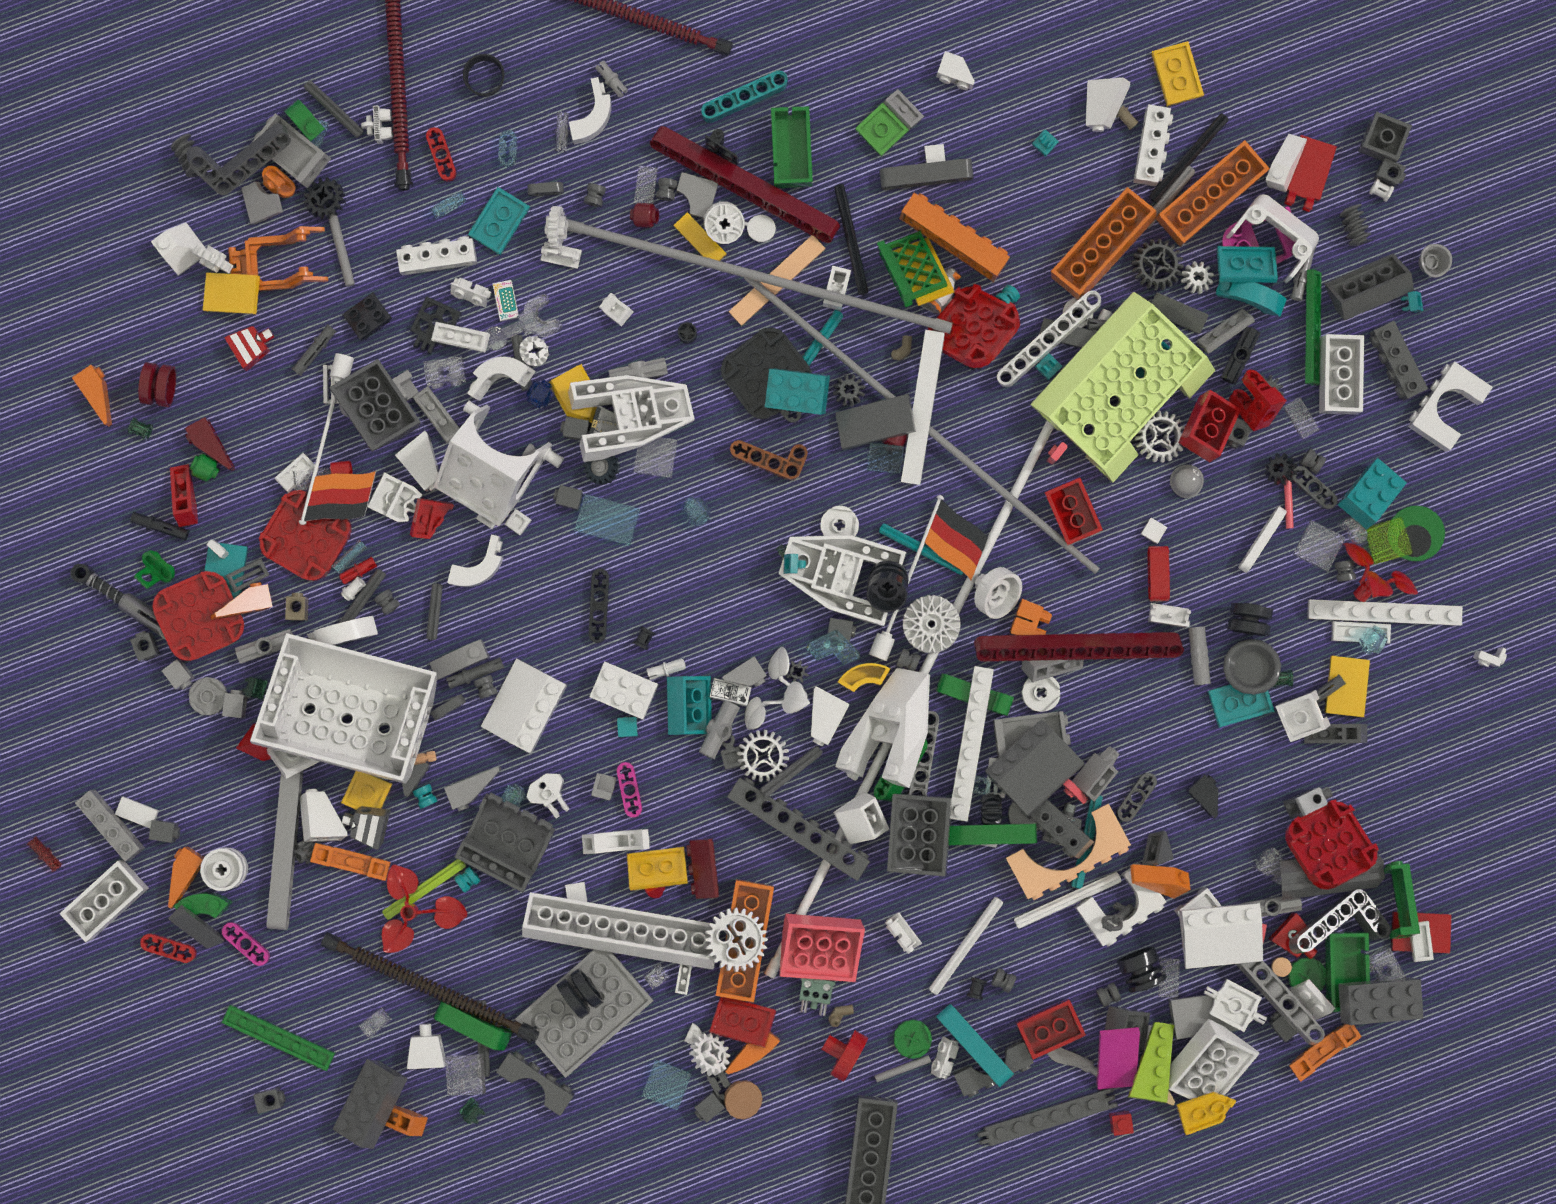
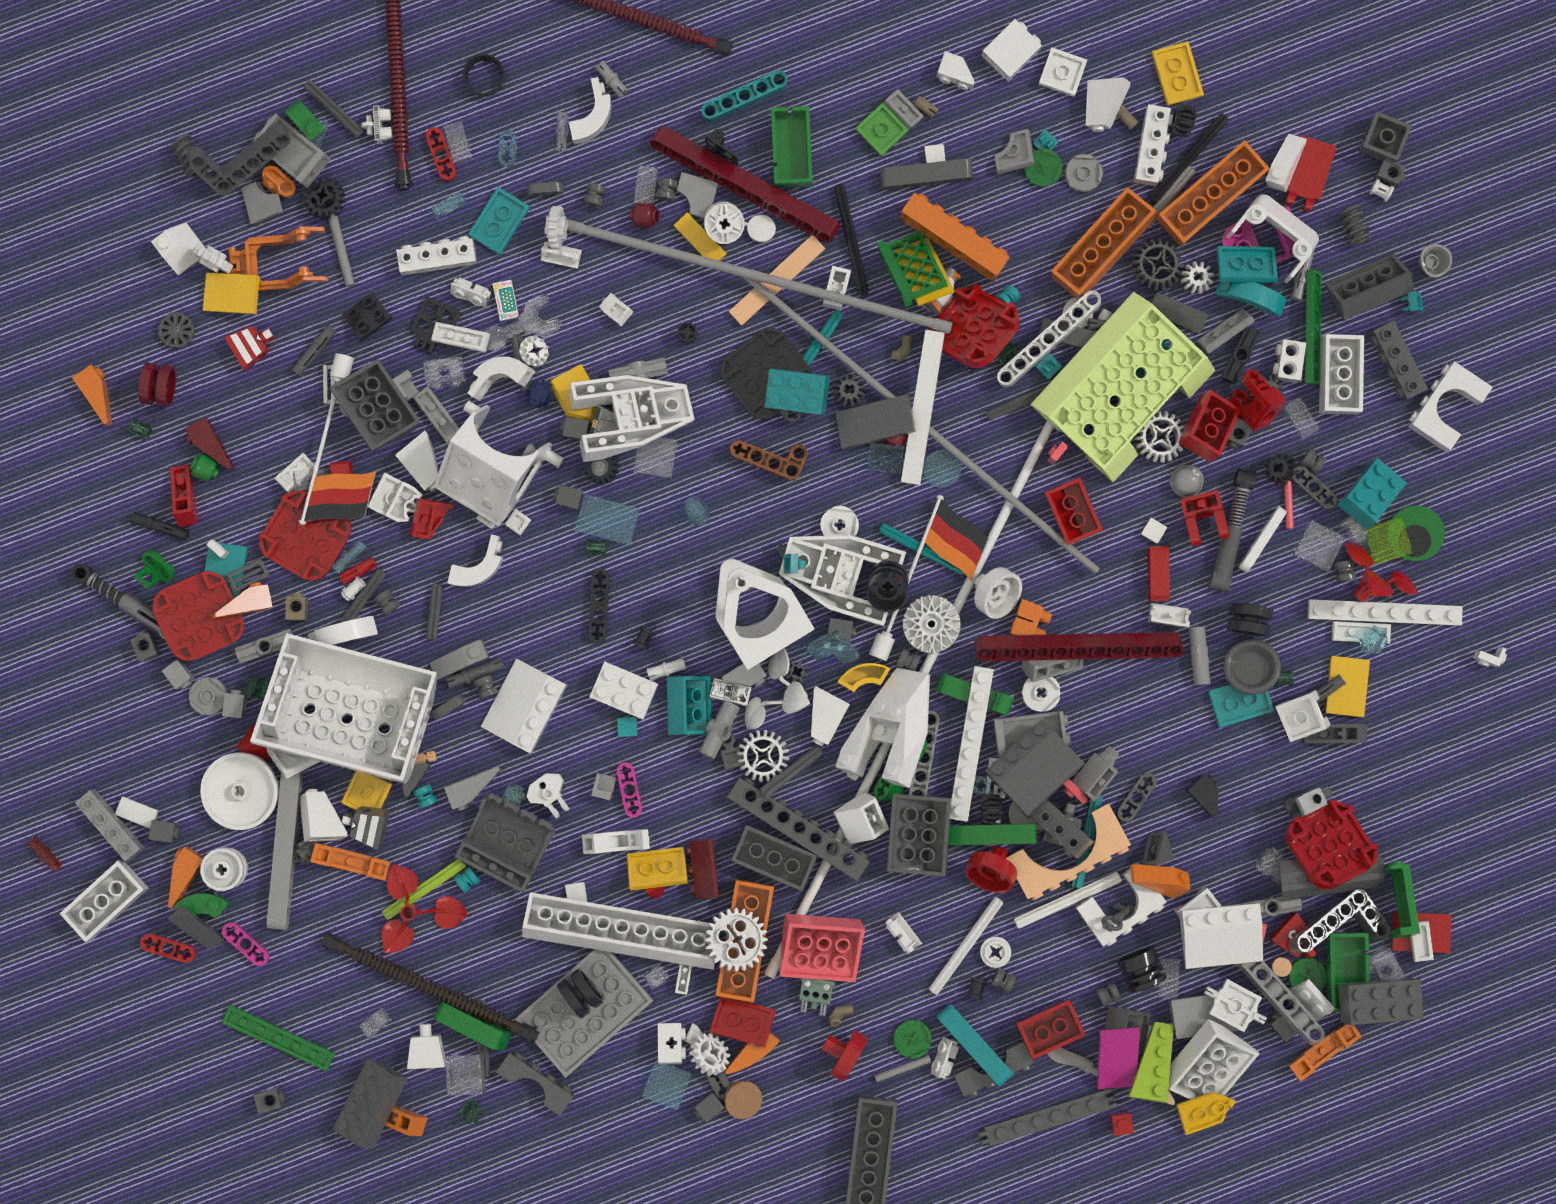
none -> dark grey wheel [158,312,195,348]
none -> white dish [201,752,279,830]
none -> clear plate [443,121,472,164]
none -> bush [586,538,607,556]
none -> white brick [658,1023,686,1065]
none -> white piece [715,559,814,670]
none -> dark grey brick [731,824,817,891]
none -> dark tan pin [914,96,939,118]
none -> clear light blue tile [923,450,961,488]
none -> red piece [965,845,1018,893]
none -> white gear [980,937,1011,968]
none -> white brick [981,19,1042,82]
none -> dark grey axle [986,386,1047,421]
none -> light grey tile [994,129,1035,174]
none -> clear green tile [997,341,1018,367]
none -> green tile [1024,148,1063,187]
none -> white plate [1038,47,1087,97]
none -> light grey tile [1064,154,1103,193]
none -> black gear [1170,104,1196,137]
none -> red brick [1180,490,1230,547]
none -> piece [1208,468,1257,592]
none -> white brick [1273,339,1306,383]

